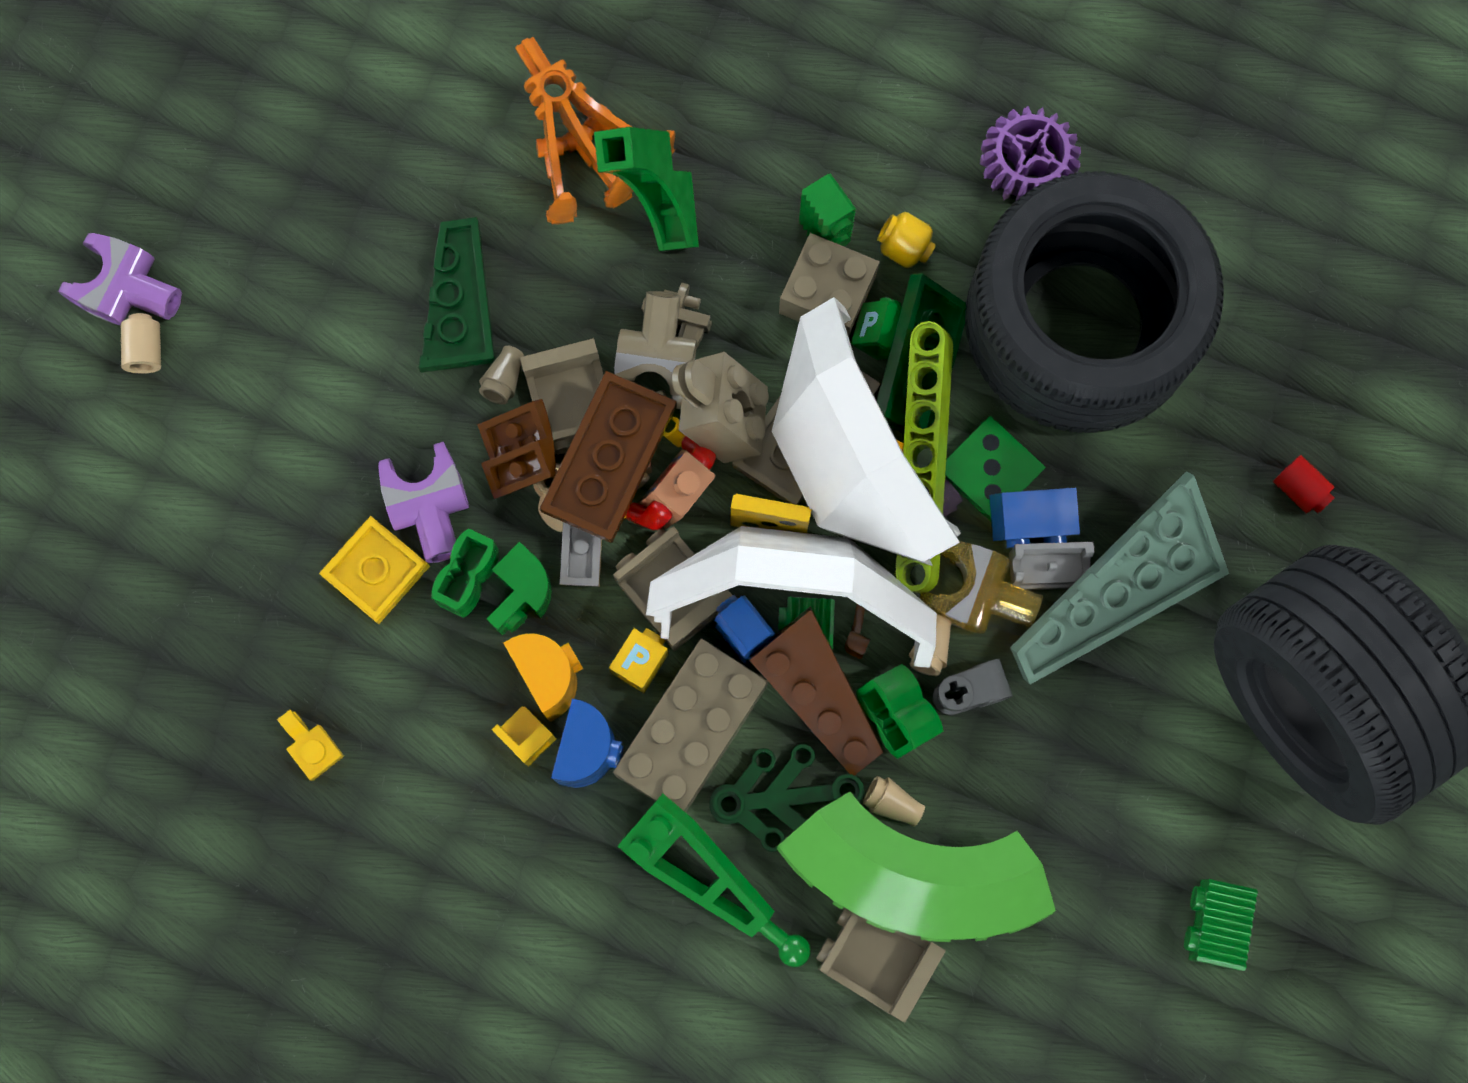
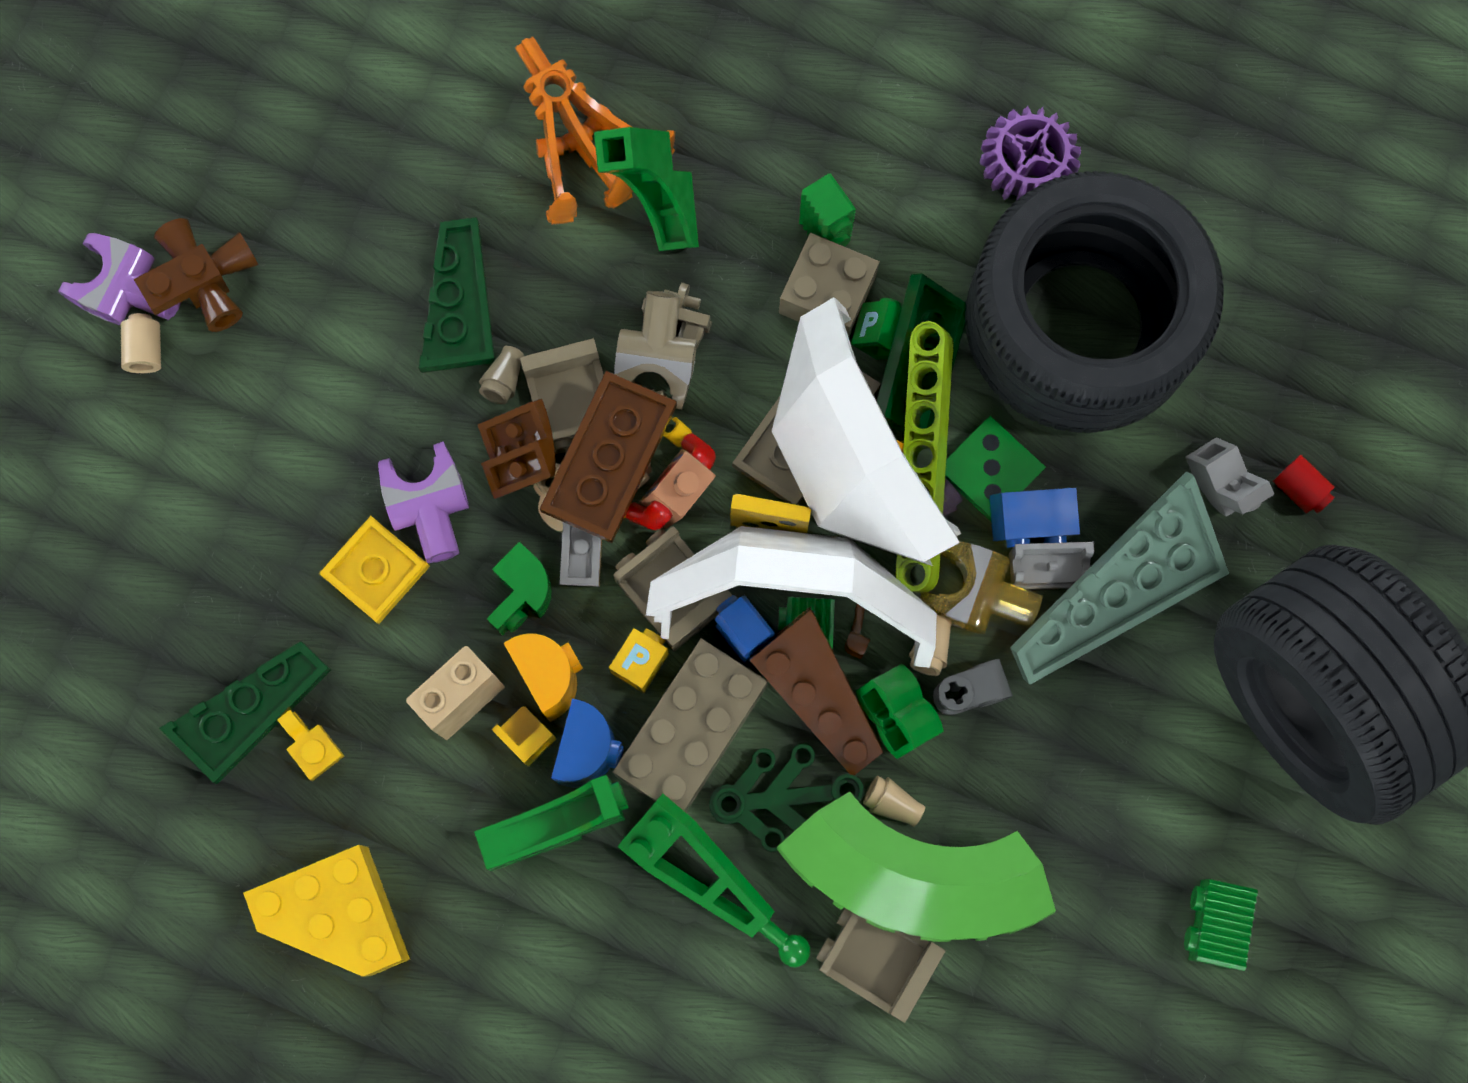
green brick [432,529,499,618] -> none
dark tan brick [672,352,769,463] -> none
yellow head [877,212,935,268] -> none
none -> reddish brown brick [134,218,259,332]
none -> dark green wing [159,641,331,784]
none -> yellow brick [243,845,410,977]
none -> tan panel [406,646,505,740]
none -> green arch [474,775,629,871]
none -> light grey brick [1185,437,1274,517]

